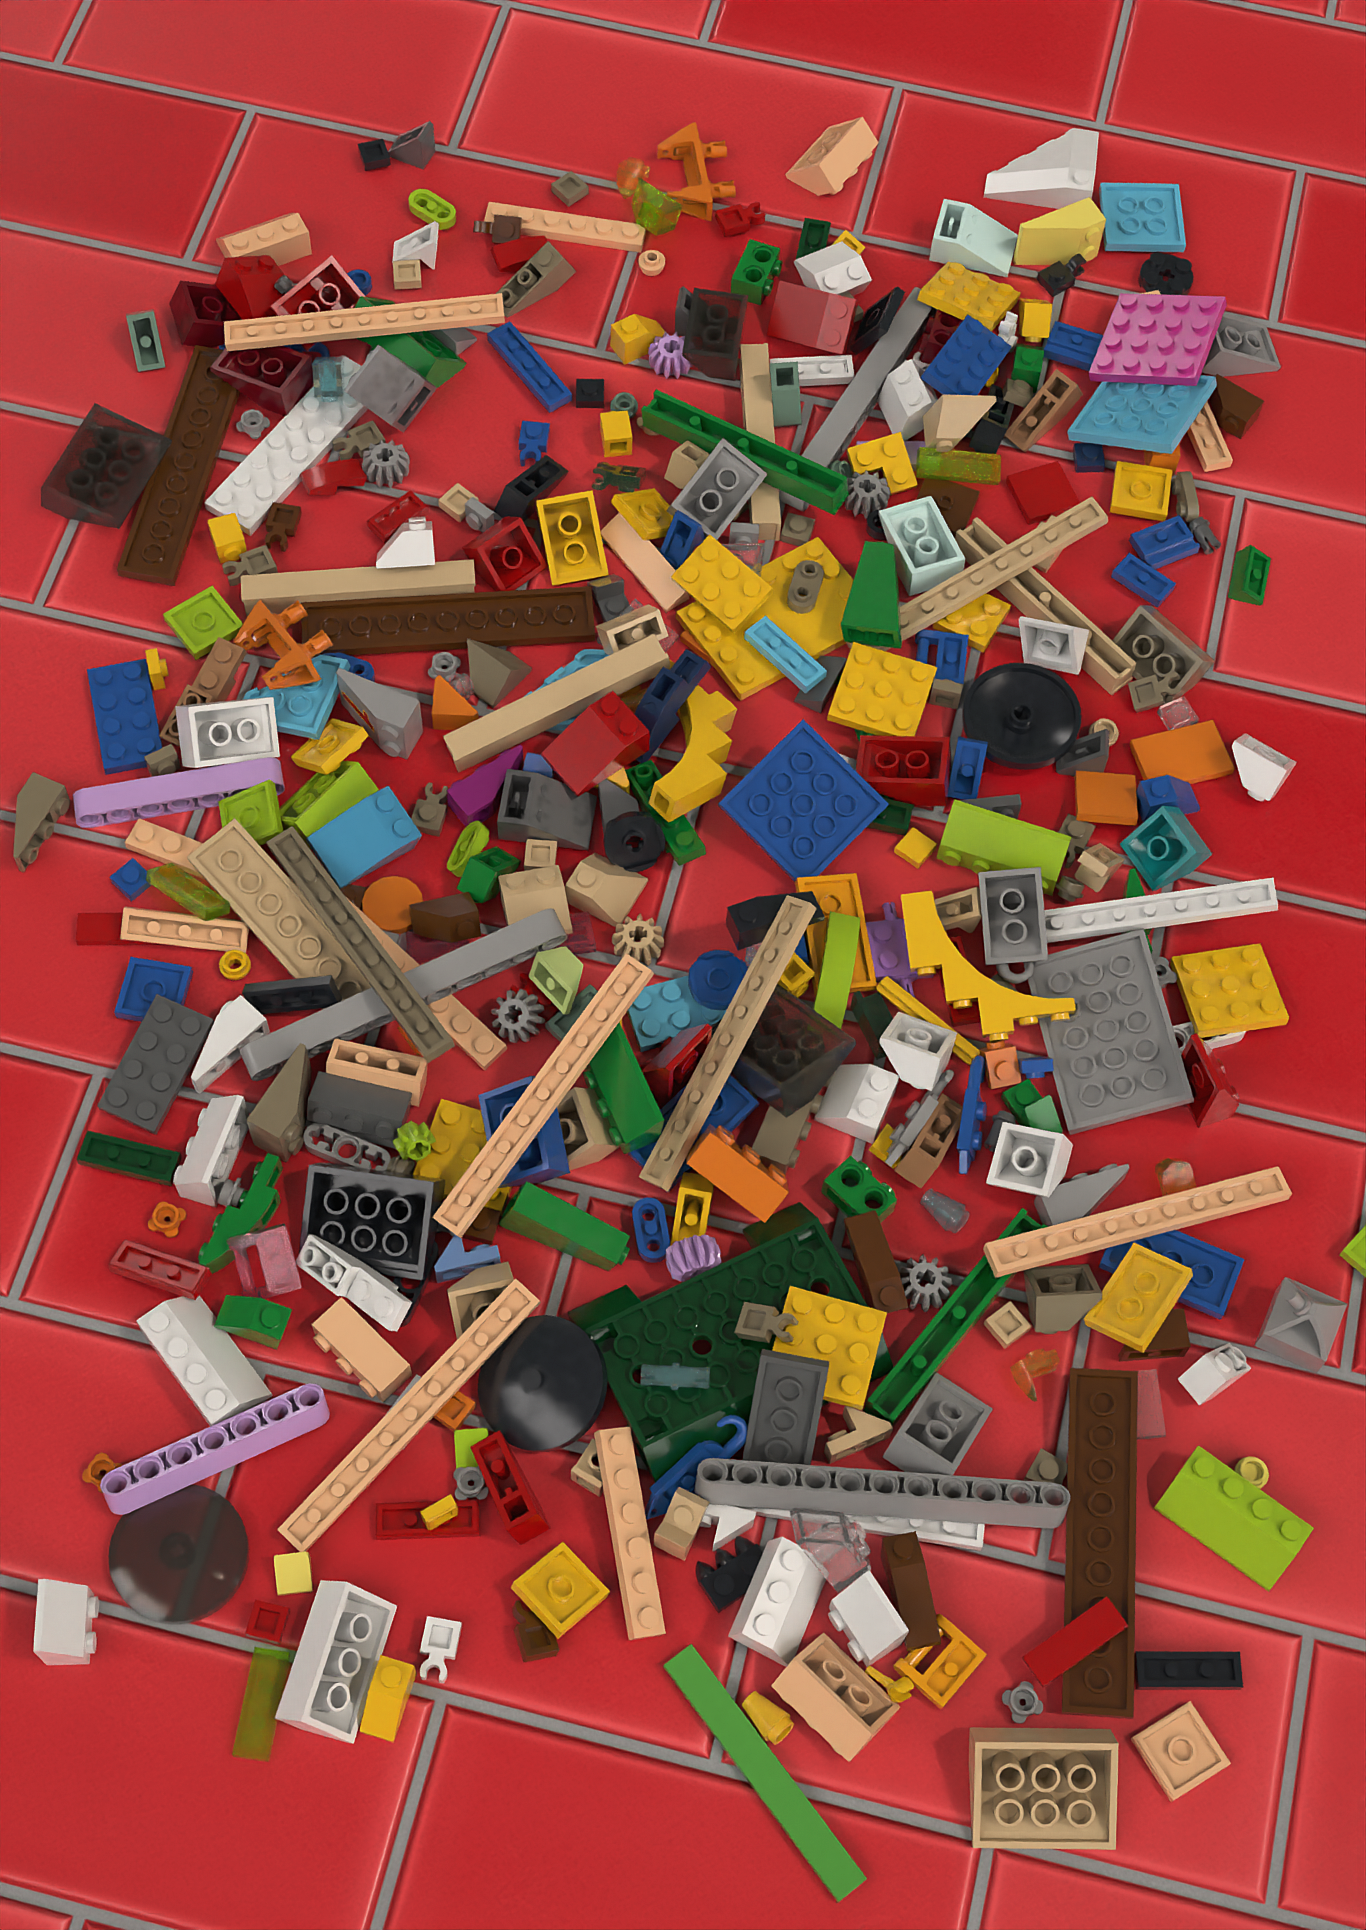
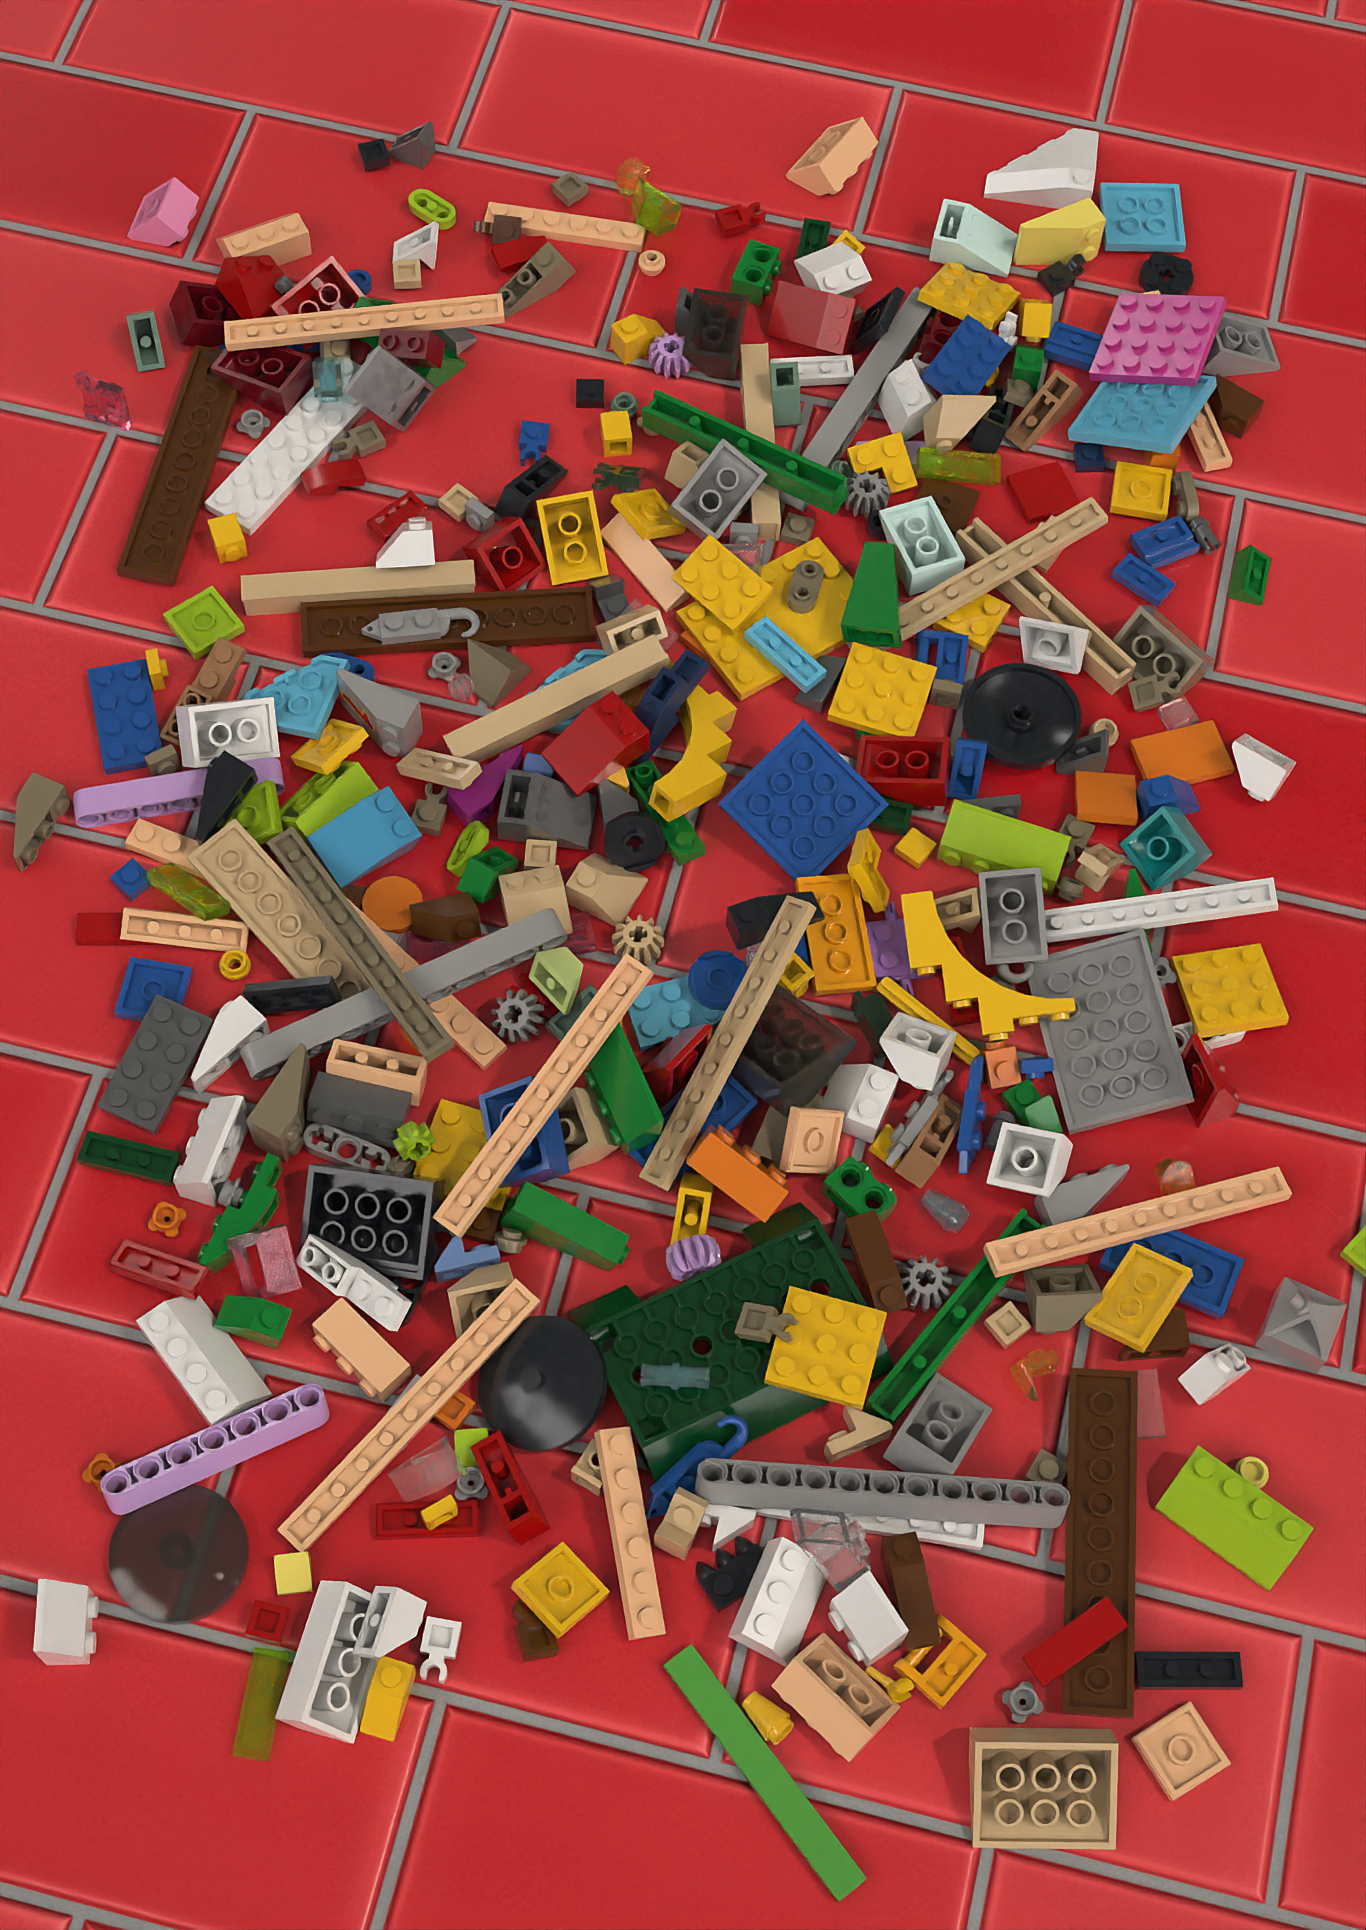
clear smoke slope [41,403,172,529] -> none
dark tan plate [222,545,278,586] -> none
orange hose [234,600,333,690] -> none
reddish brown plate [265,502,302,552] -> none
light grey gear [362,439,410,488] -> none
orange slope [432,675,479,730] -> none
blue plate [487,321,572,413] -> none
blue plate [632,1197,670,1263] -> none
orange hose [657,122,736,221] -> none
blue slope [660,510,706,570] -> none
dark grey plate [742,1349,829,1465] -> none
lime slope [808,911,860,1038] -> none
none -> clear pink plate [74,371,132,431]
none -> bright pink slope [127,177,200,247]
none -> black slope [196,750,258,846]
none -> tan plate [320,339,350,362]
none -> white slope [352,1586,427,1658]
none -> light grey plate [361,607,480,645]
none -> dark red brick [378,328,446,369]
none -> clear slope [388,1436,467,1502]
none -> tan plate [396,747,482,790]
none -> dark tan plate [494,1227,527,1253]
none -> light nougat tile [779,1106,845,1174]
none -> yellow plate [847,828,890,913]

